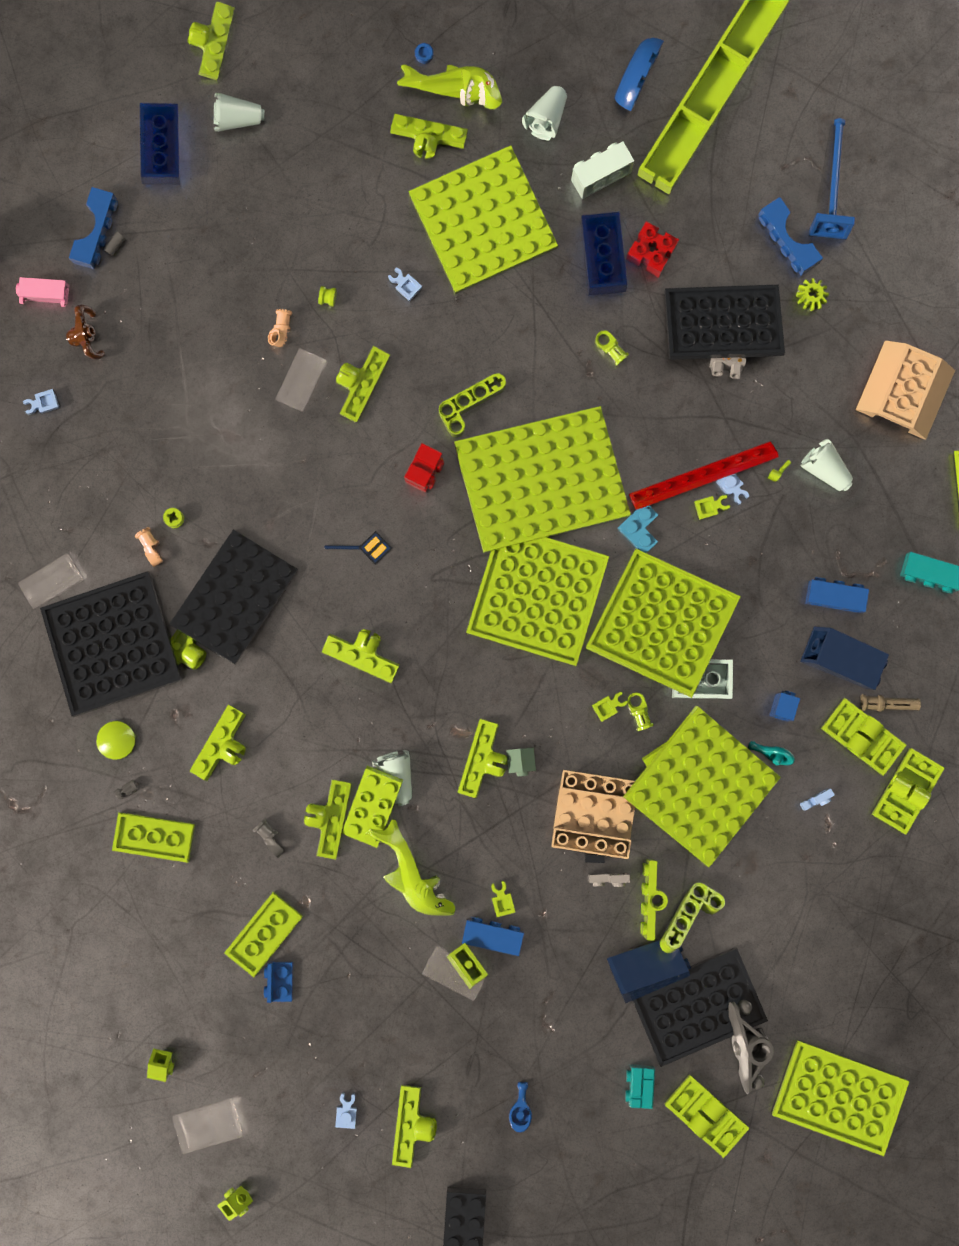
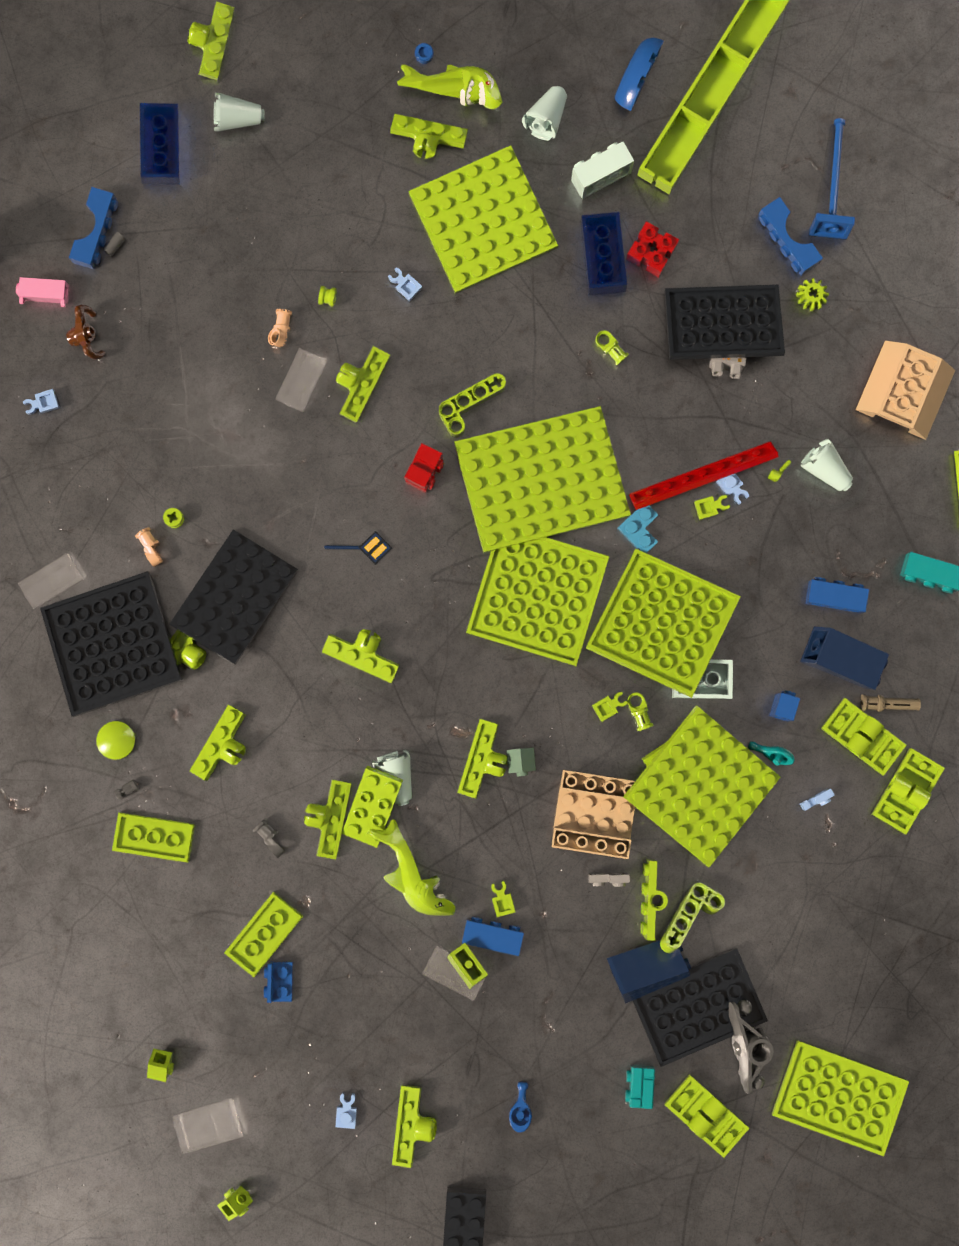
black tile [584,854,605,863] -> none

